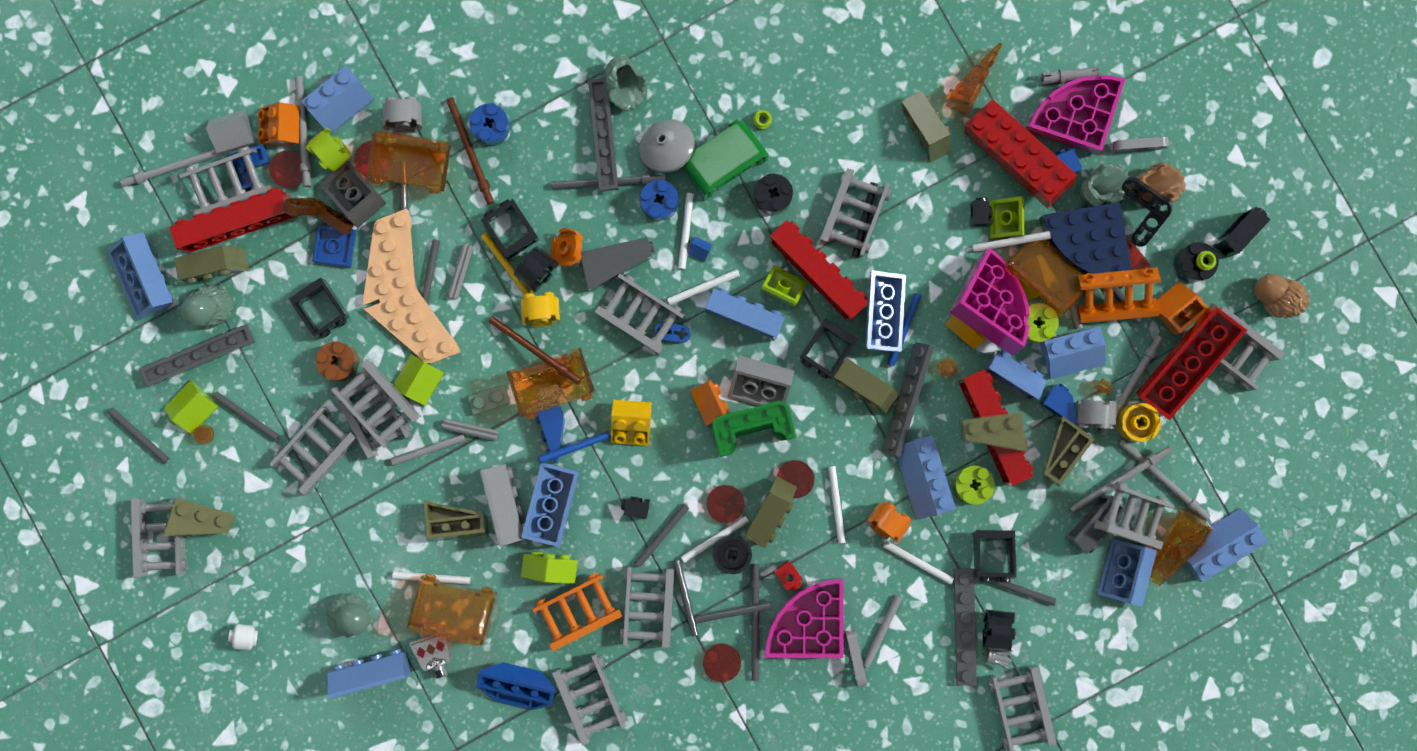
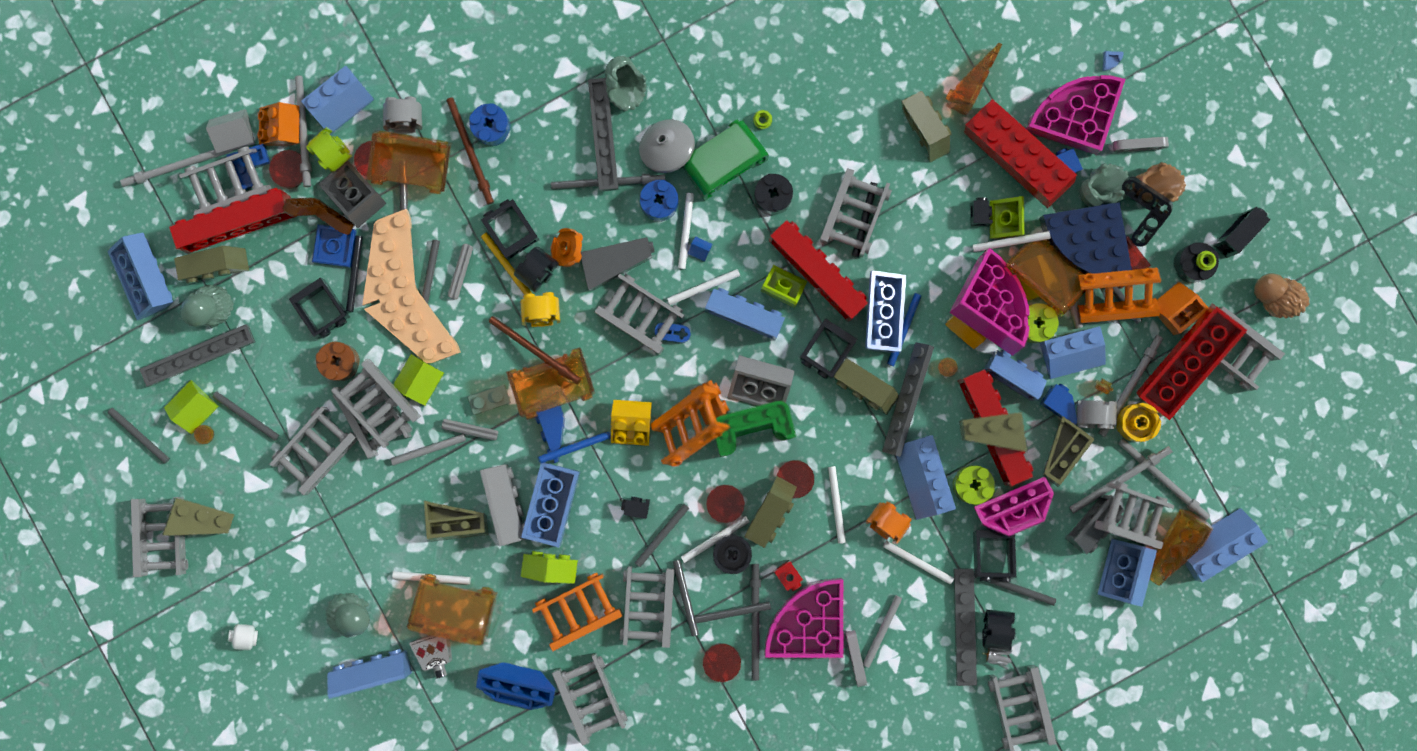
light grey pin [1041,66,1100,85] -> none
none -> black bar [346,235,363,312]
none -> orange fence [651,385,729,467]
none -> dark pink wedge [974,477,1054,537]
none -> medium blue tile [1102,51,1124,71]

